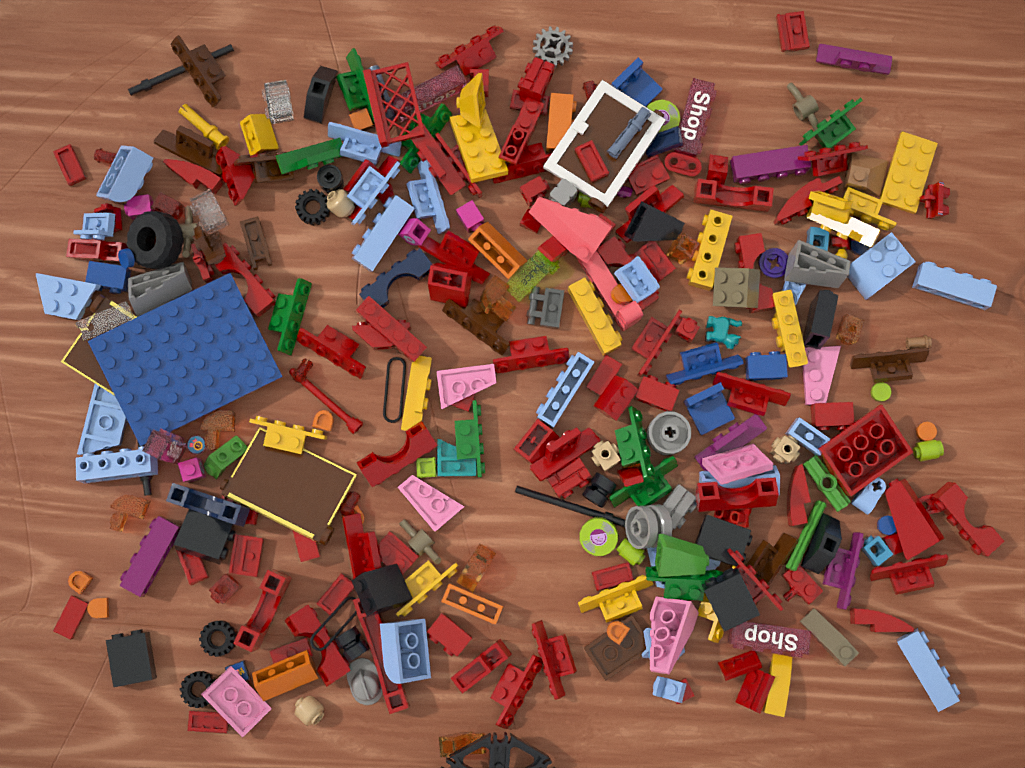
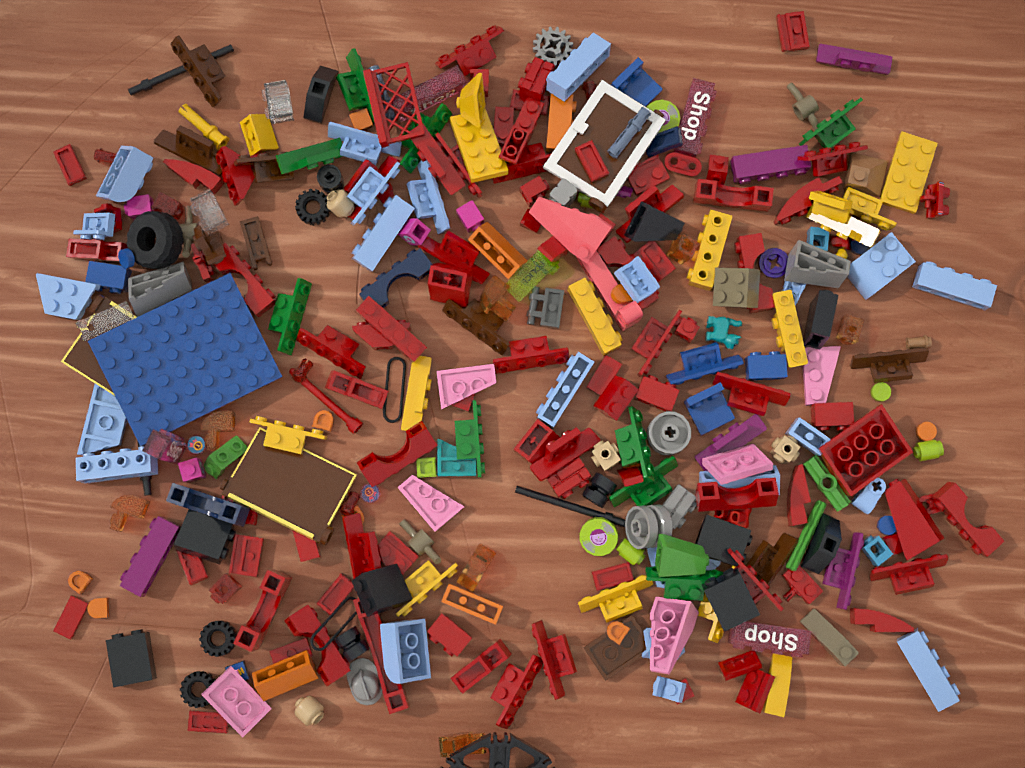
none -> red slope [325,370,389,409]
none -> clear pink tile [360,484,380,503]
none -> red plate [494,106,514,146]
none -> light blue brick [546,33,611,102]

